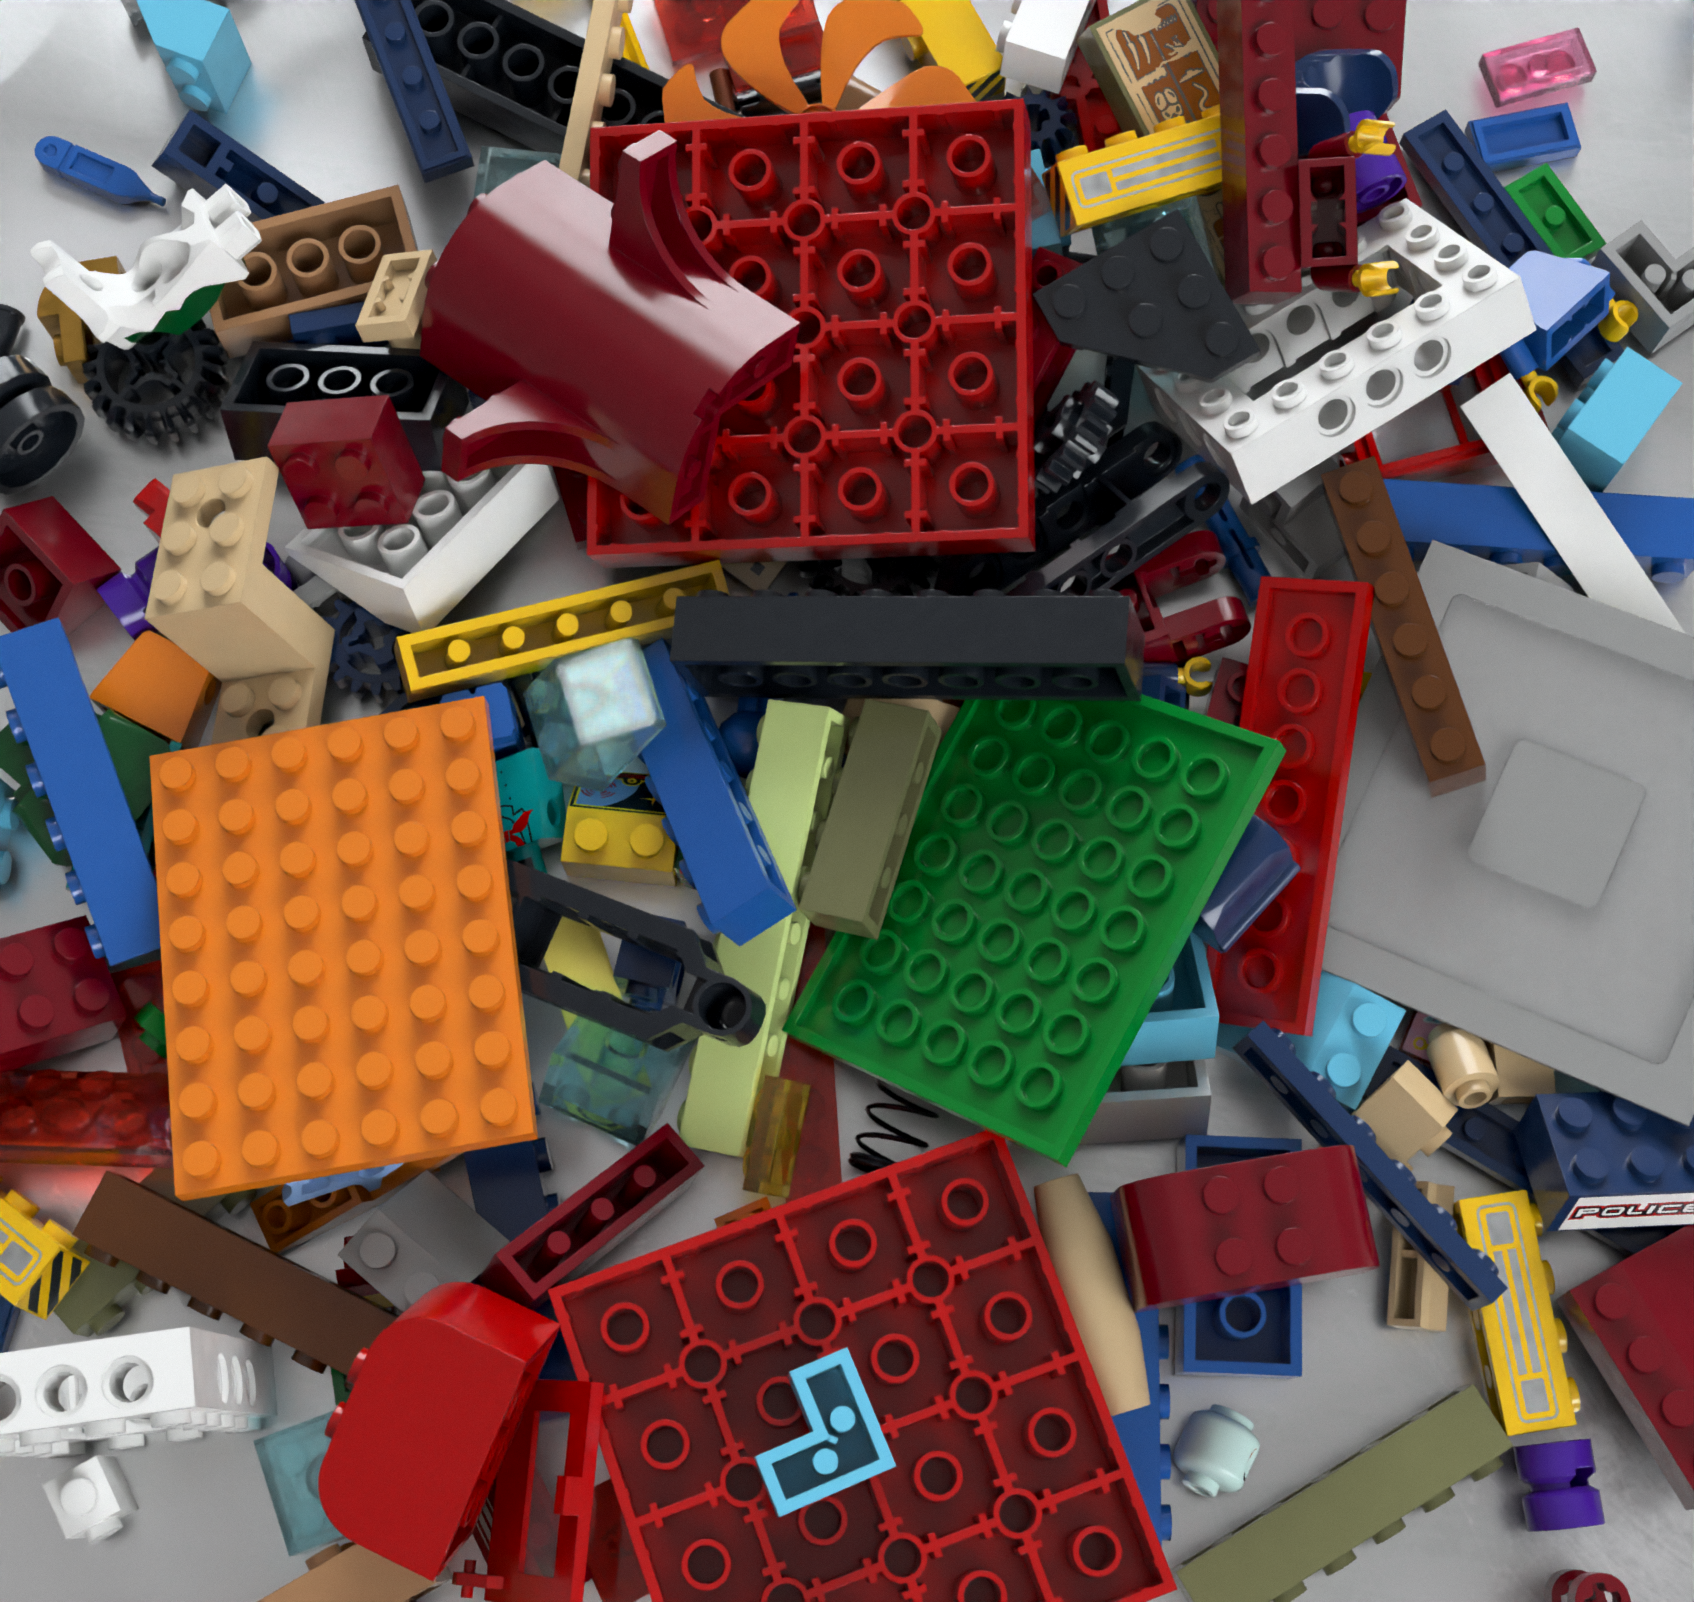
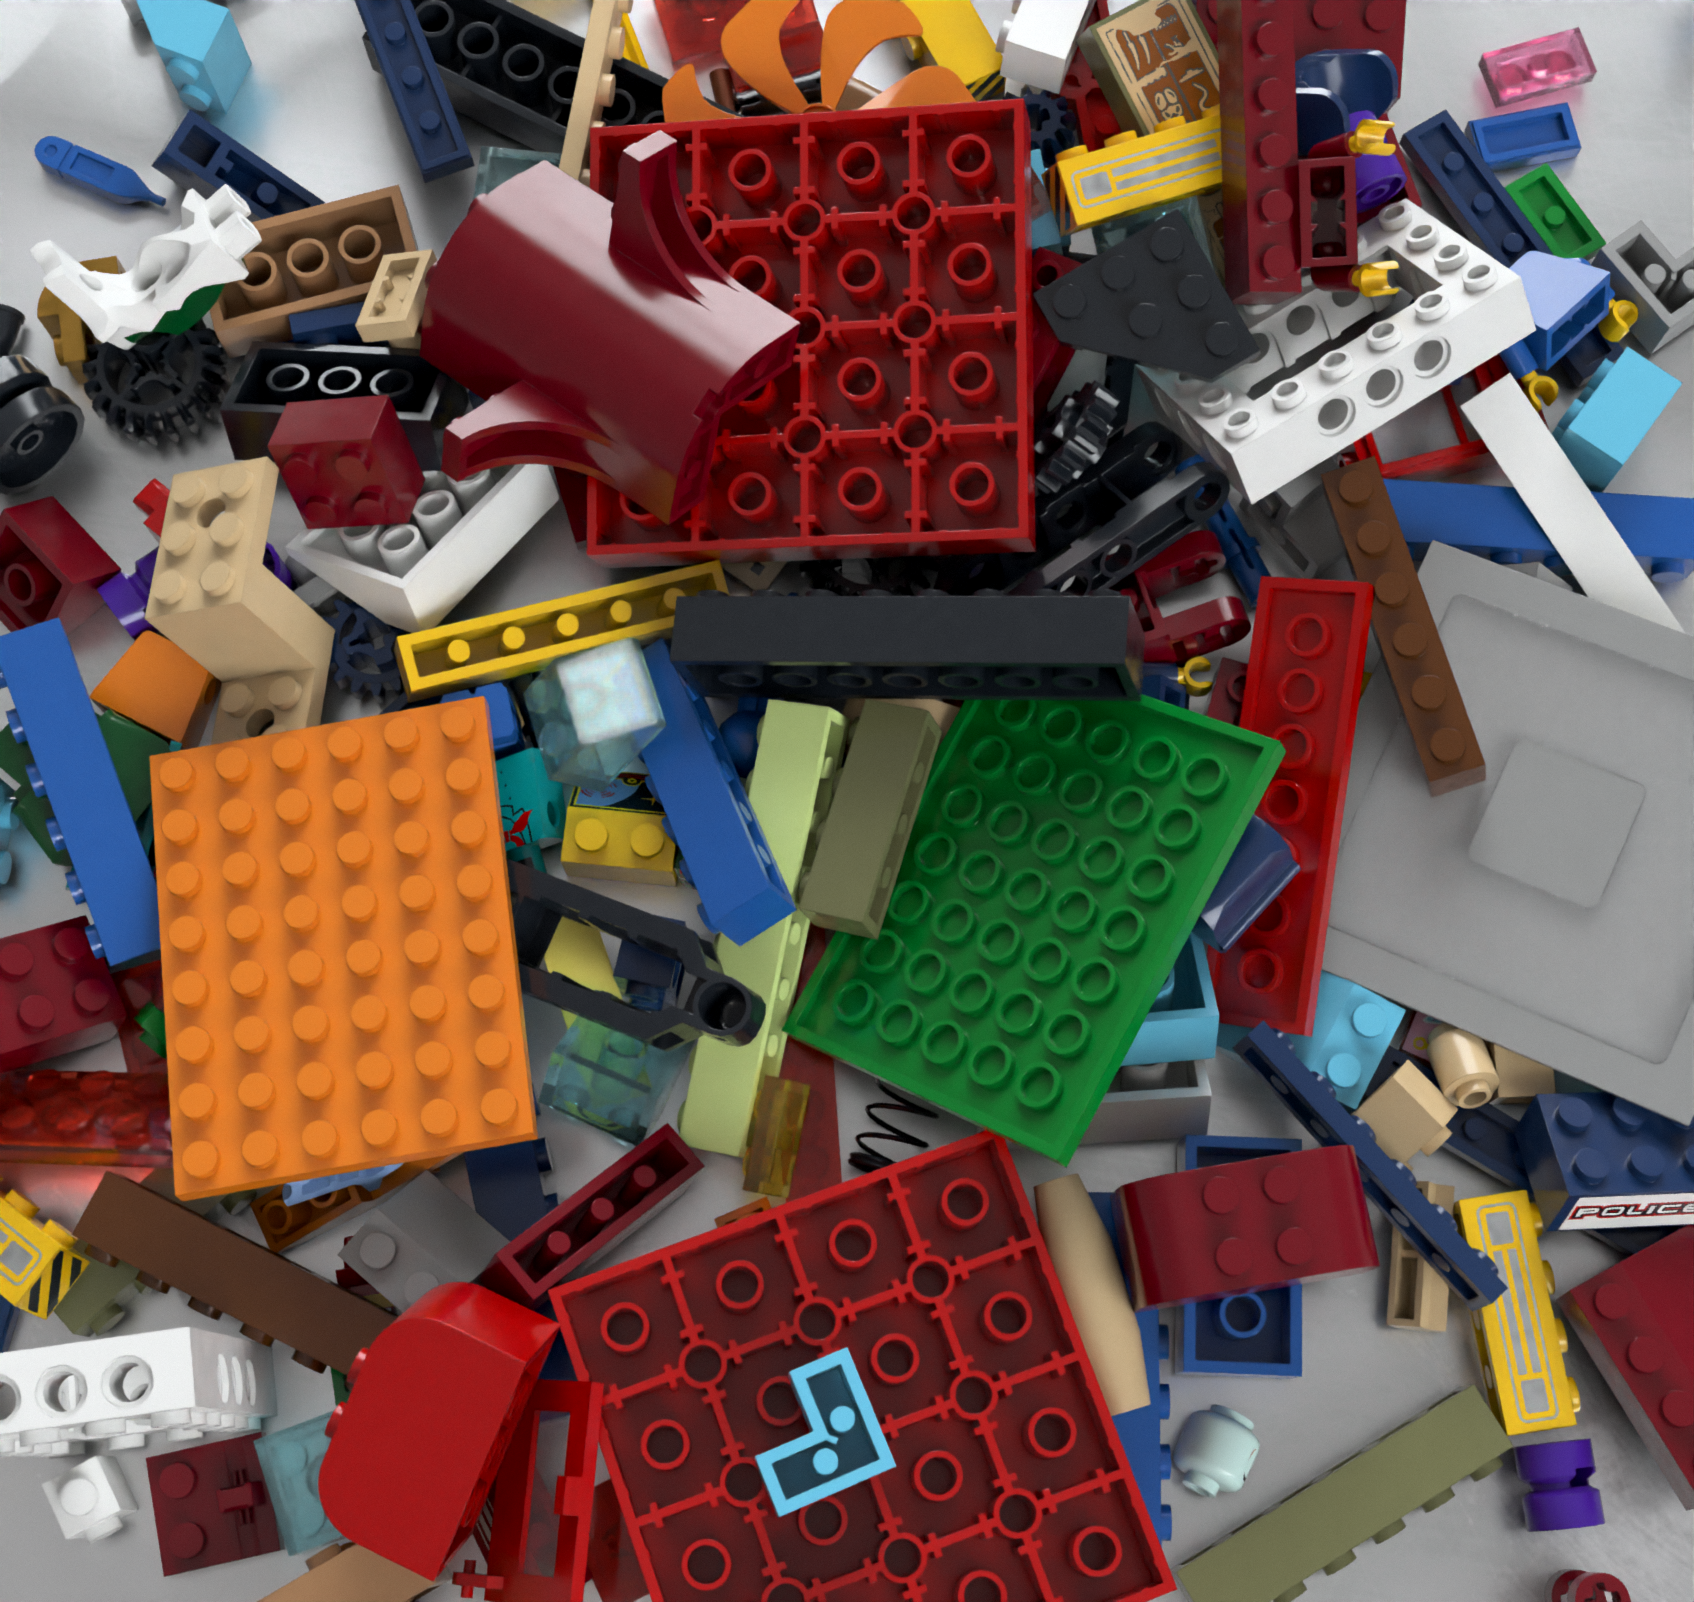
none -> dark red hinge [146,1432,285,1577]

